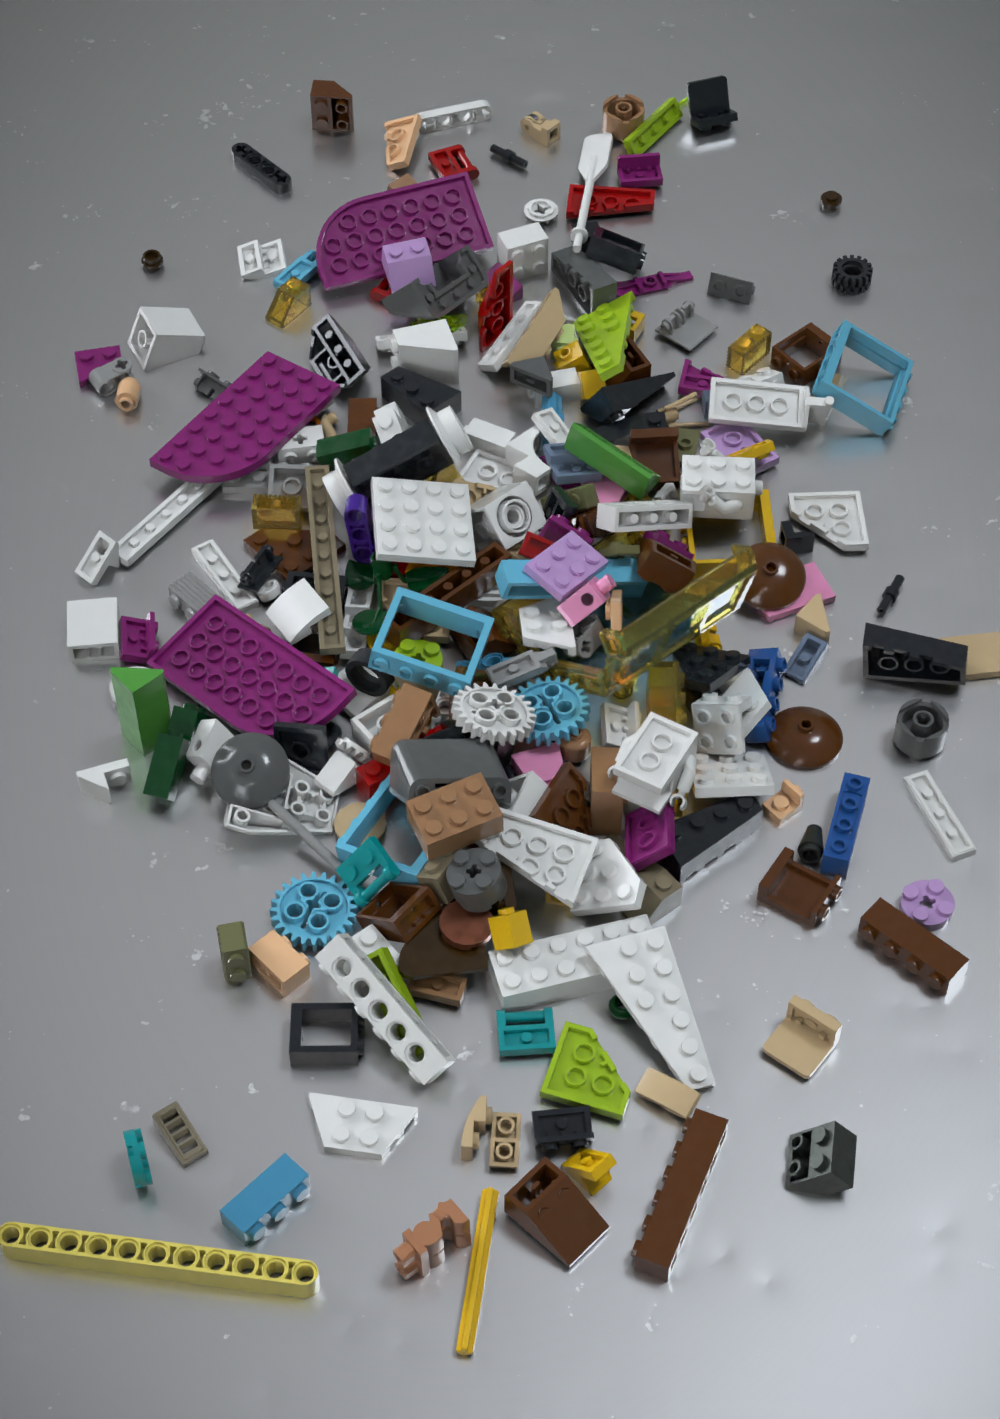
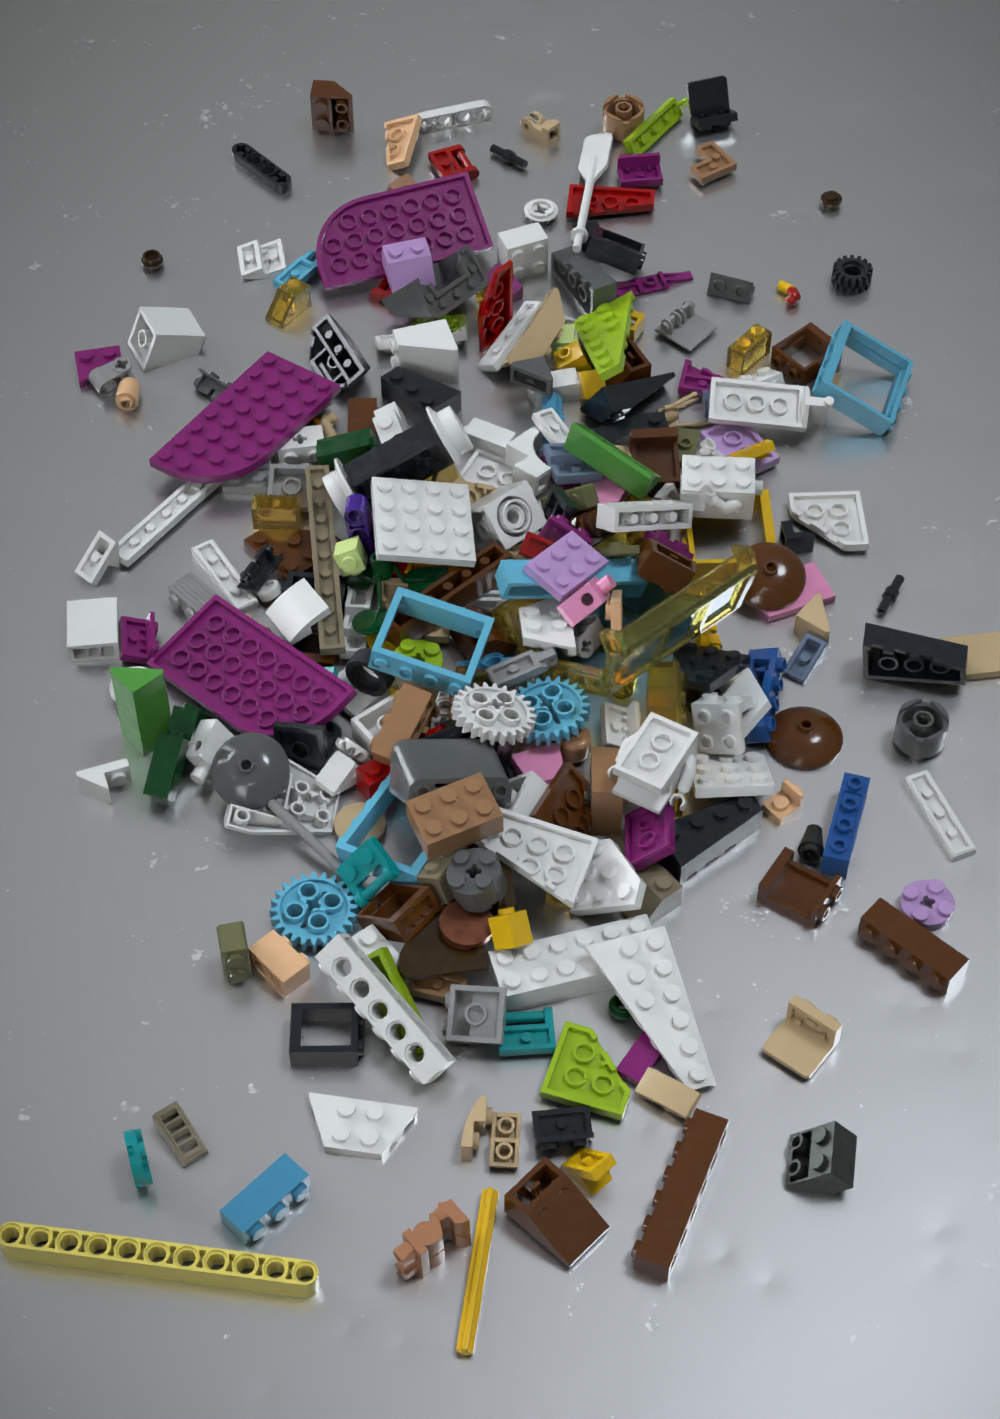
none -> yellowish green brick [333,535,368,577]
none -> light grey plate [442,984,508,1045]
none -> magenta tile [617,1031,662,1086]
none -> medium nougat plate [690,140,737,185]
none -> red arm [776,280,801,306]

